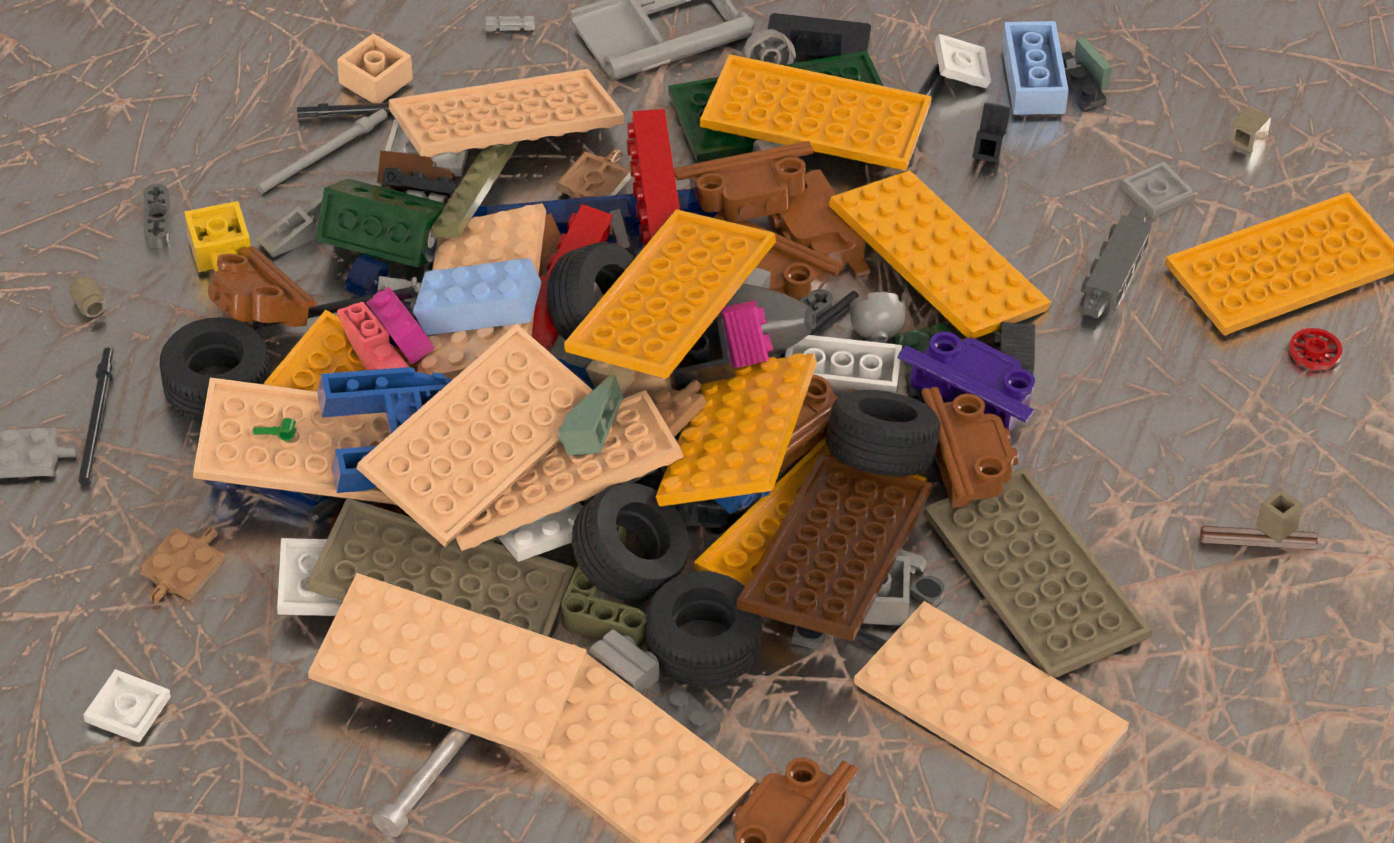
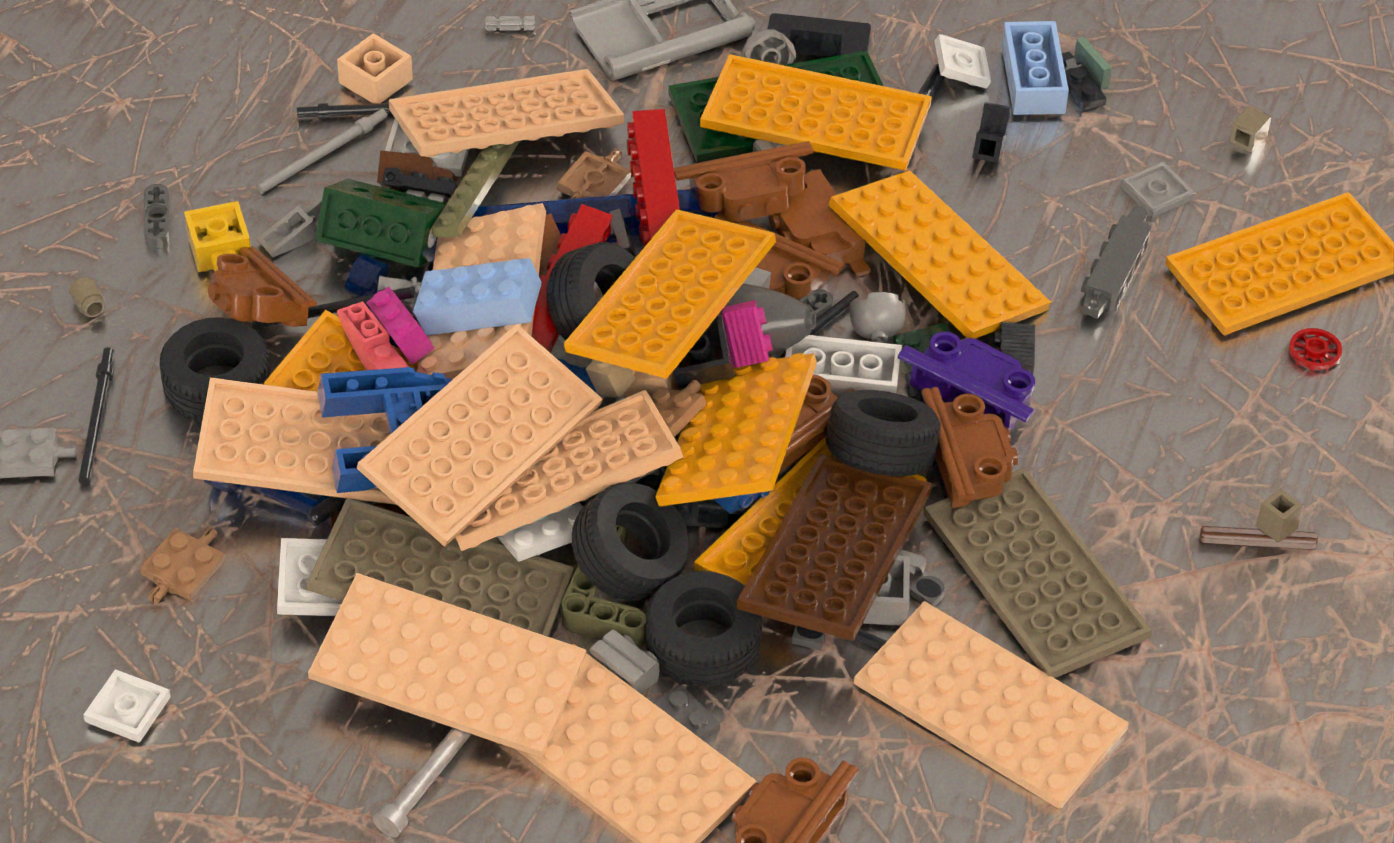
green hand [253,418,297,441] -> none
sand green slope [558,375,623,455] -> none

